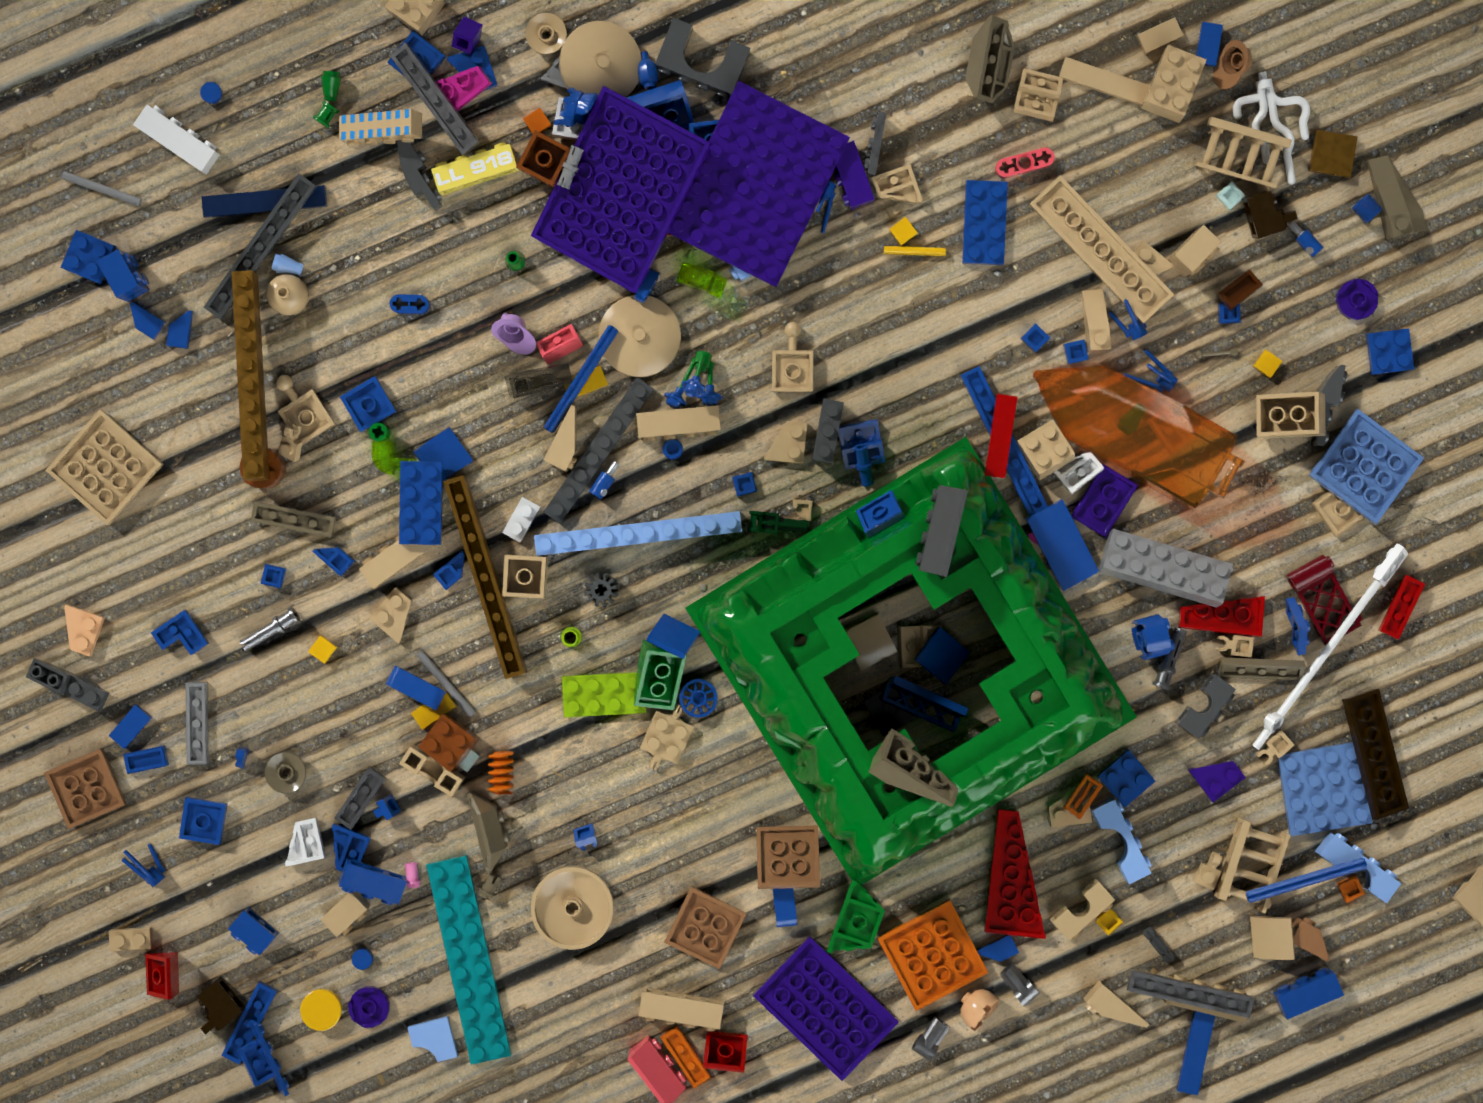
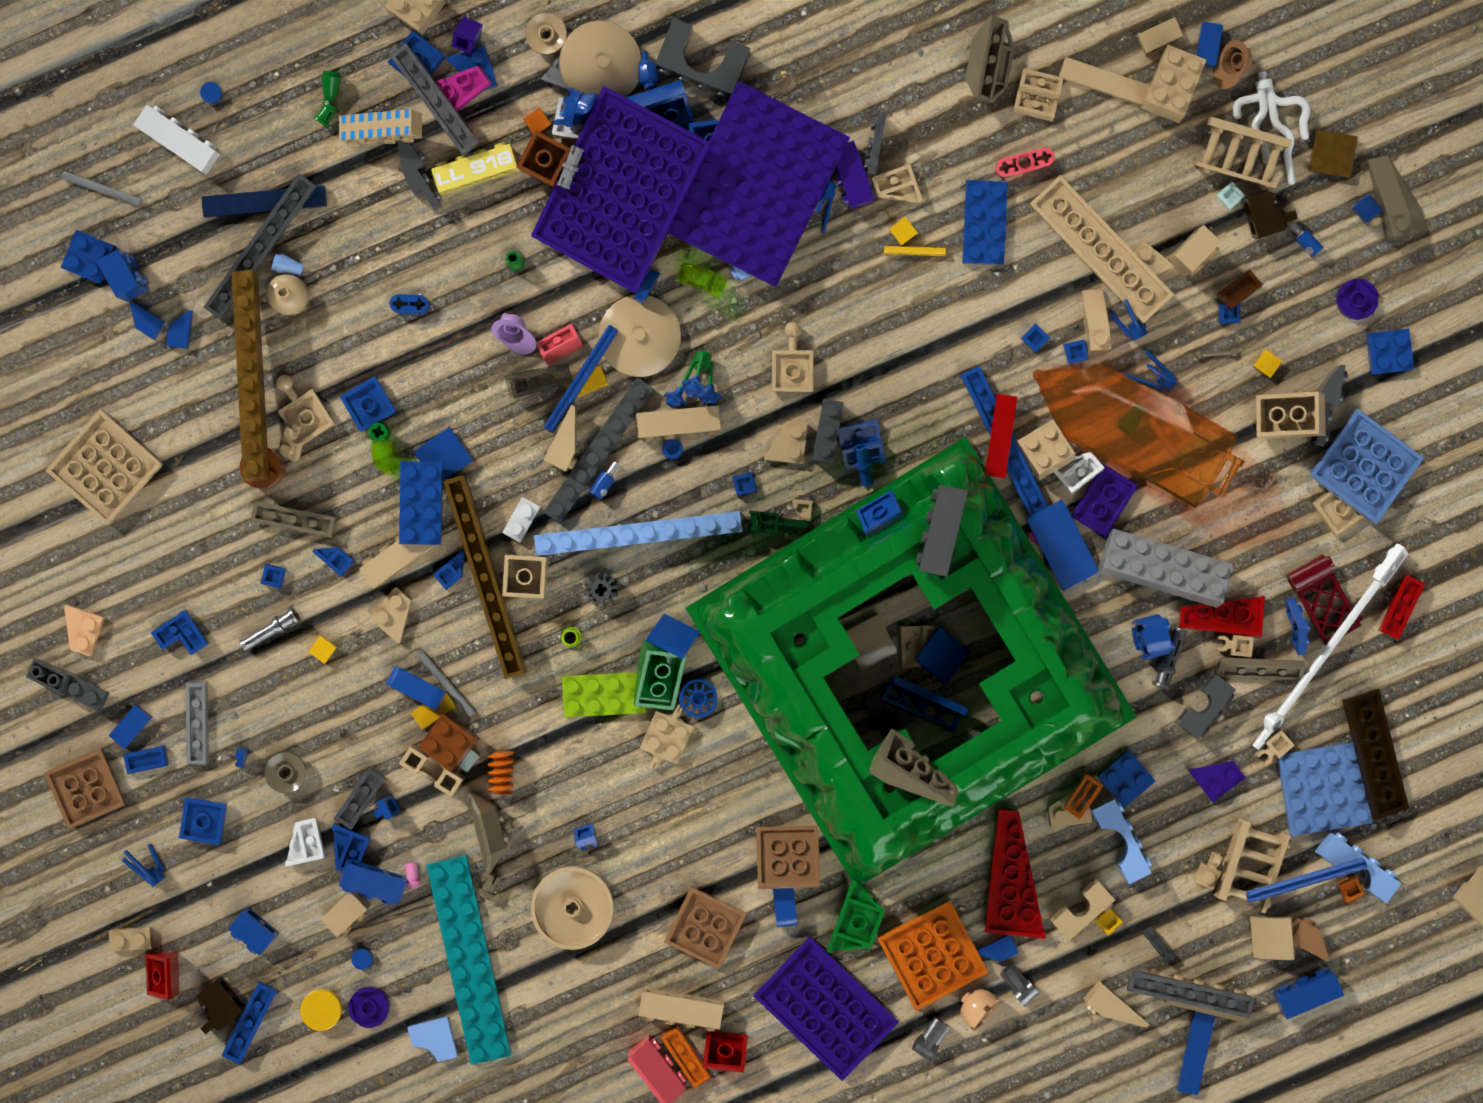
blue bracket [237,1020,289,1097] -> none

